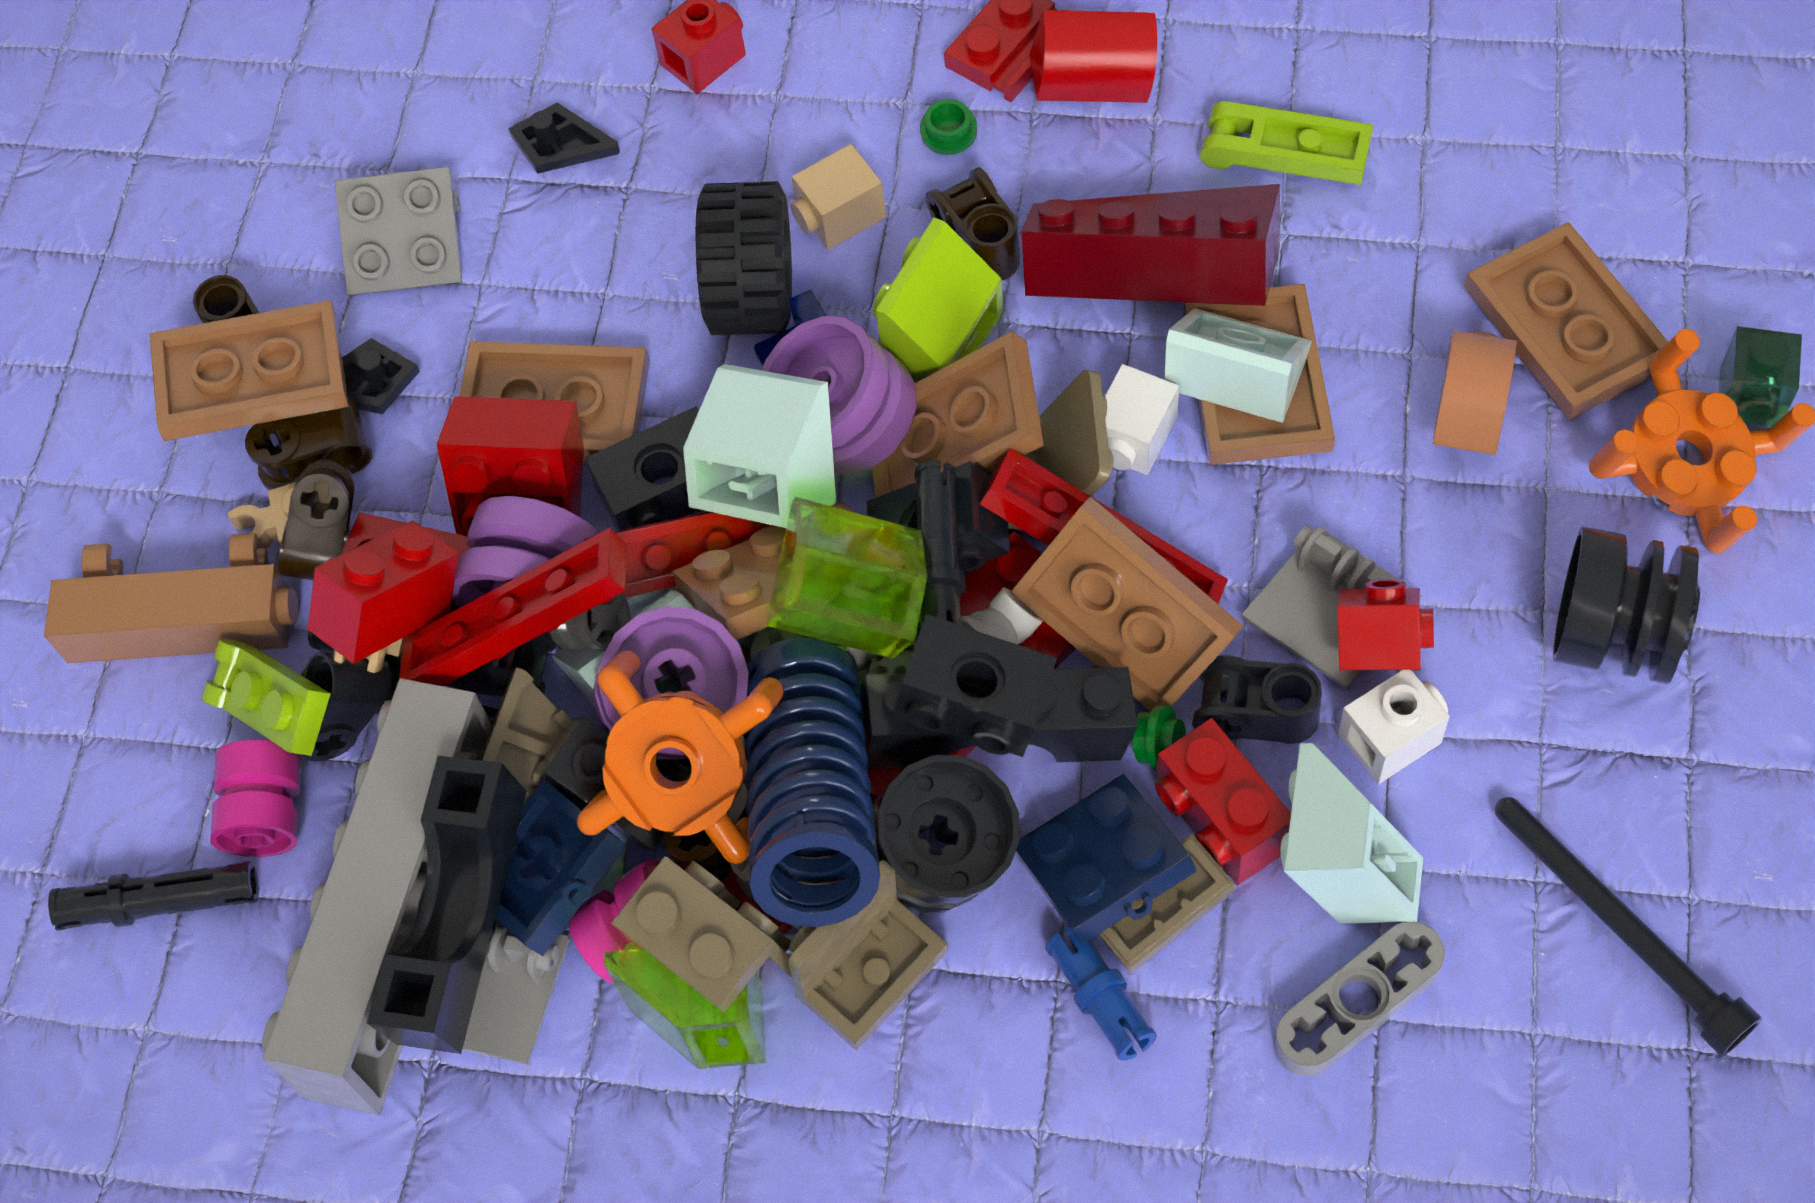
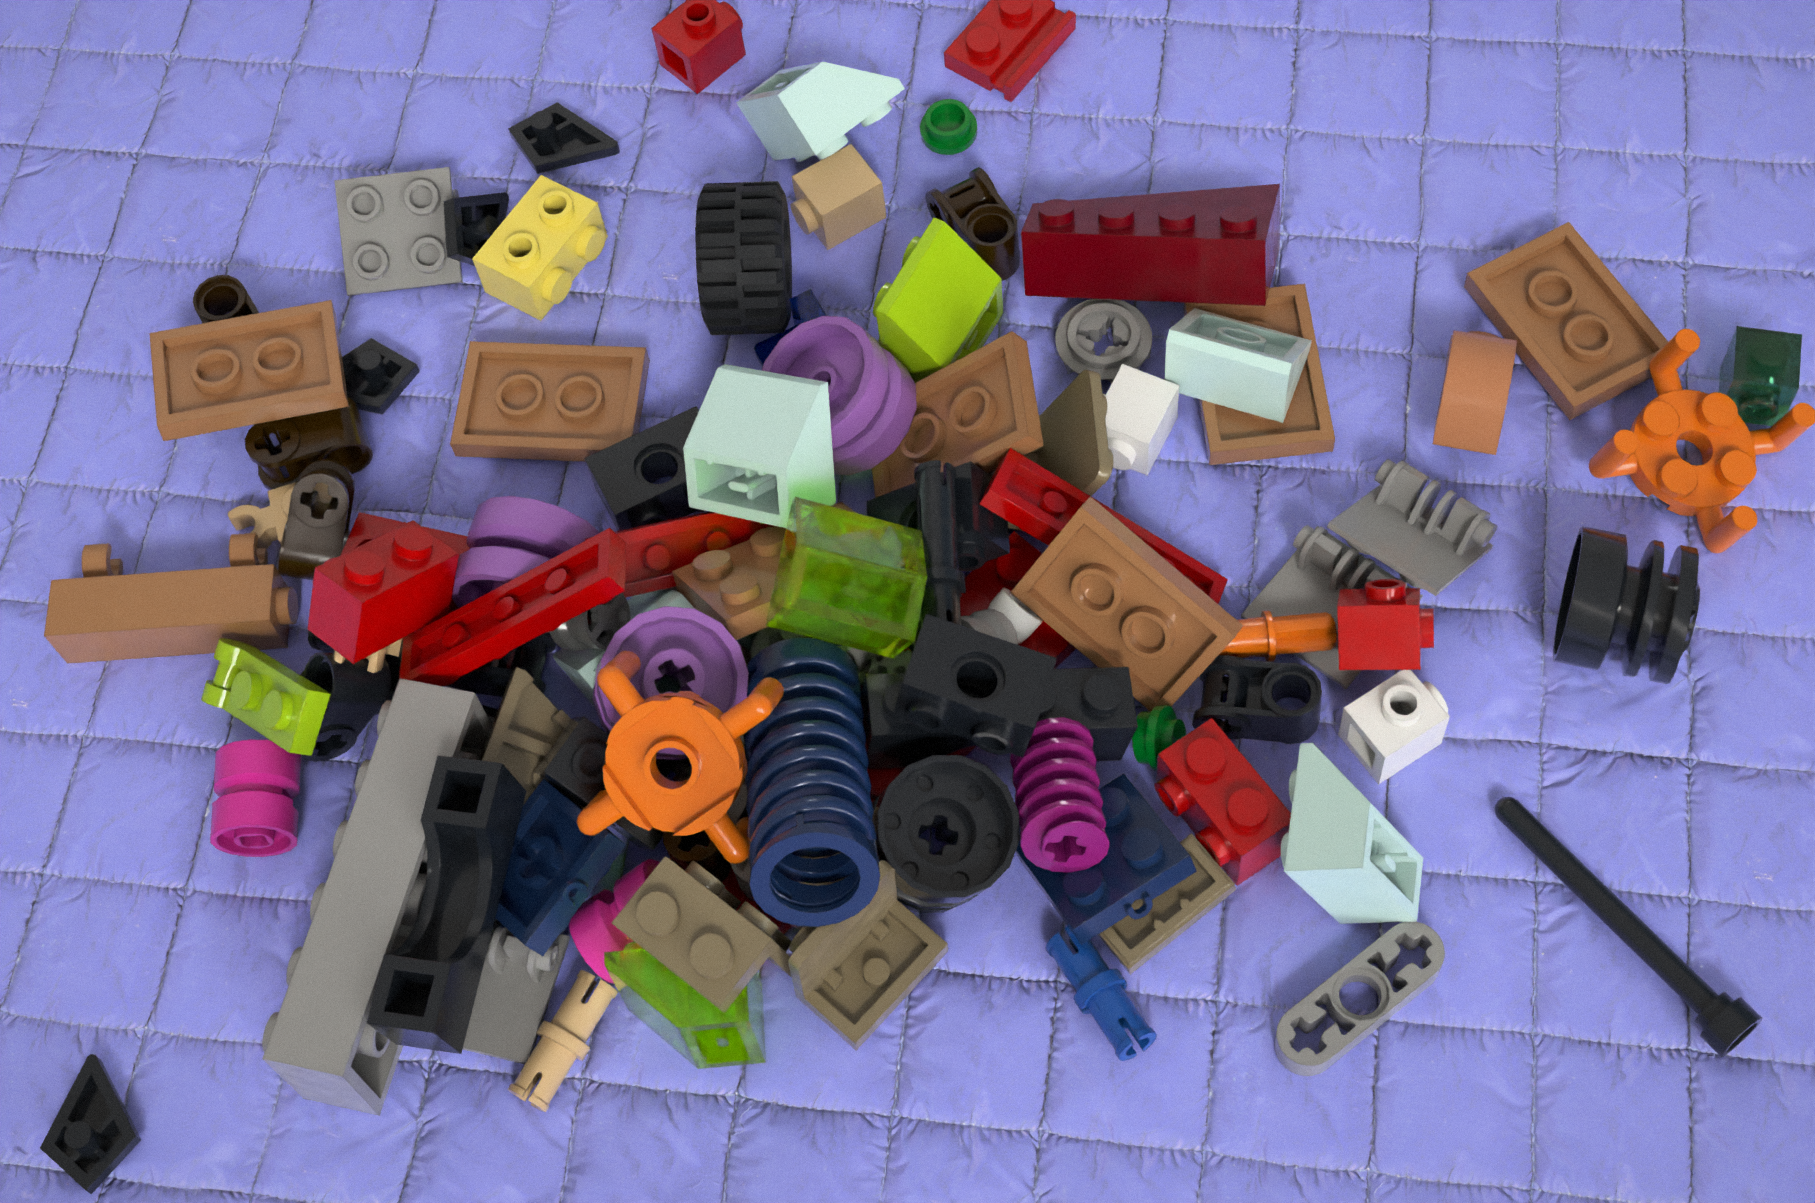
black pin [48,861,259,931] -> none
red slope [437,396,584,536] -> none
red brick [1029,10,1157,103] -> none
lime plate [1200,101,1374,185] -> none
none -> black piece [40,1054,141,1194]
none -> black piece [444,192,509,266]
none -> light yellow brick [472,175,608,321]
none -> tan pin [507,970,618,1112]
none -> light aqua slope [736,62,905,162]
none -> magenta piece [1010,717,1109,873]
none -> light grey gear [1055,299,1152,384]
none -> orange axle [1219,610,1337,662]
none -> light grey hinge [1327,459,1497,596]

